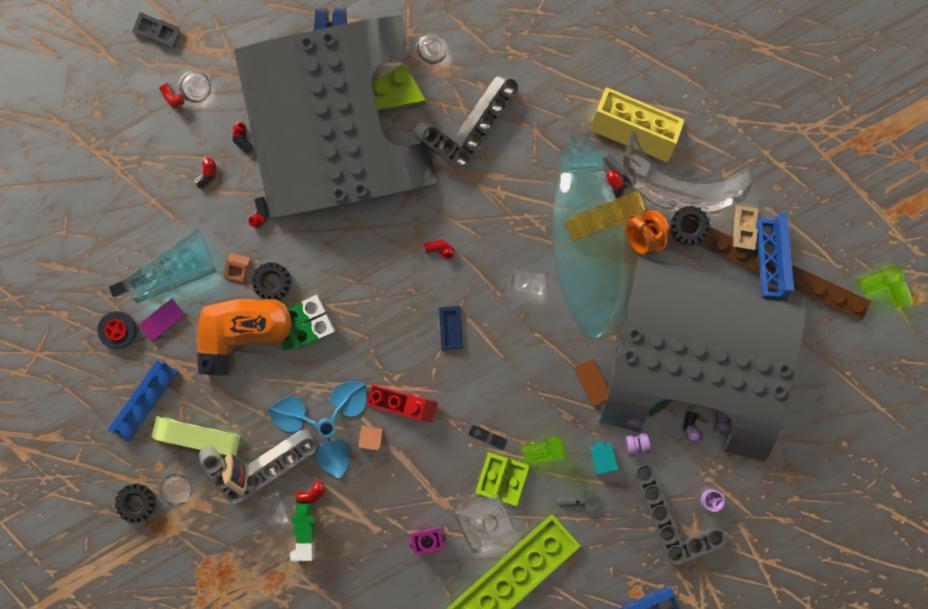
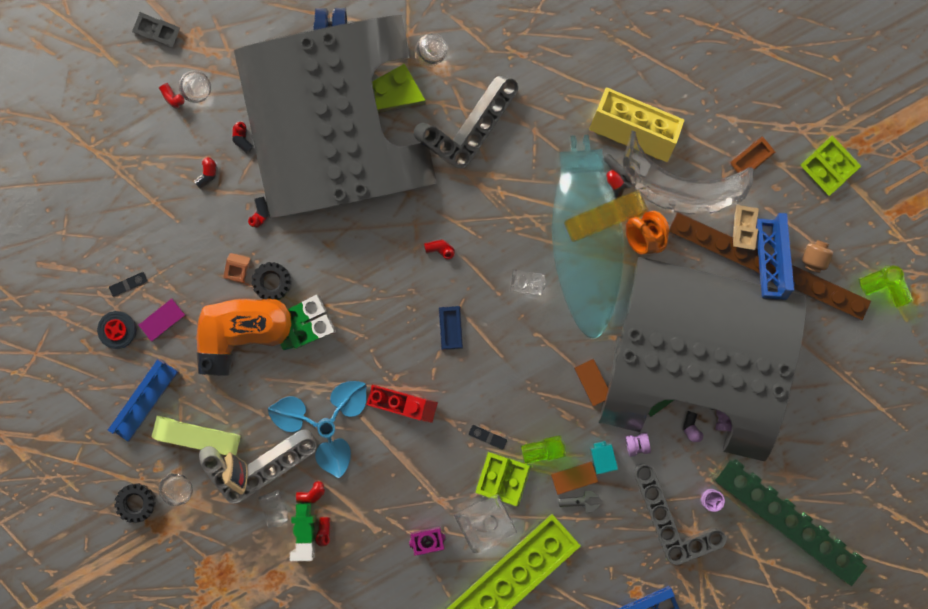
clear light blue wedge [125,228,217,303] -> none
nougat slope [358,426,383,451] -> none
black tyre [670,206,710,245] -> none
none -> red arm [315,517,330,547]
none -> dark orange tile [551,461,598,495]
none -> clear green brick [712,459,867,587]
none -> dark orange tile [730,136,776,179]
none -> lime slope [800,135,862,196]
none -> medium nougat head [802,240,833,273]

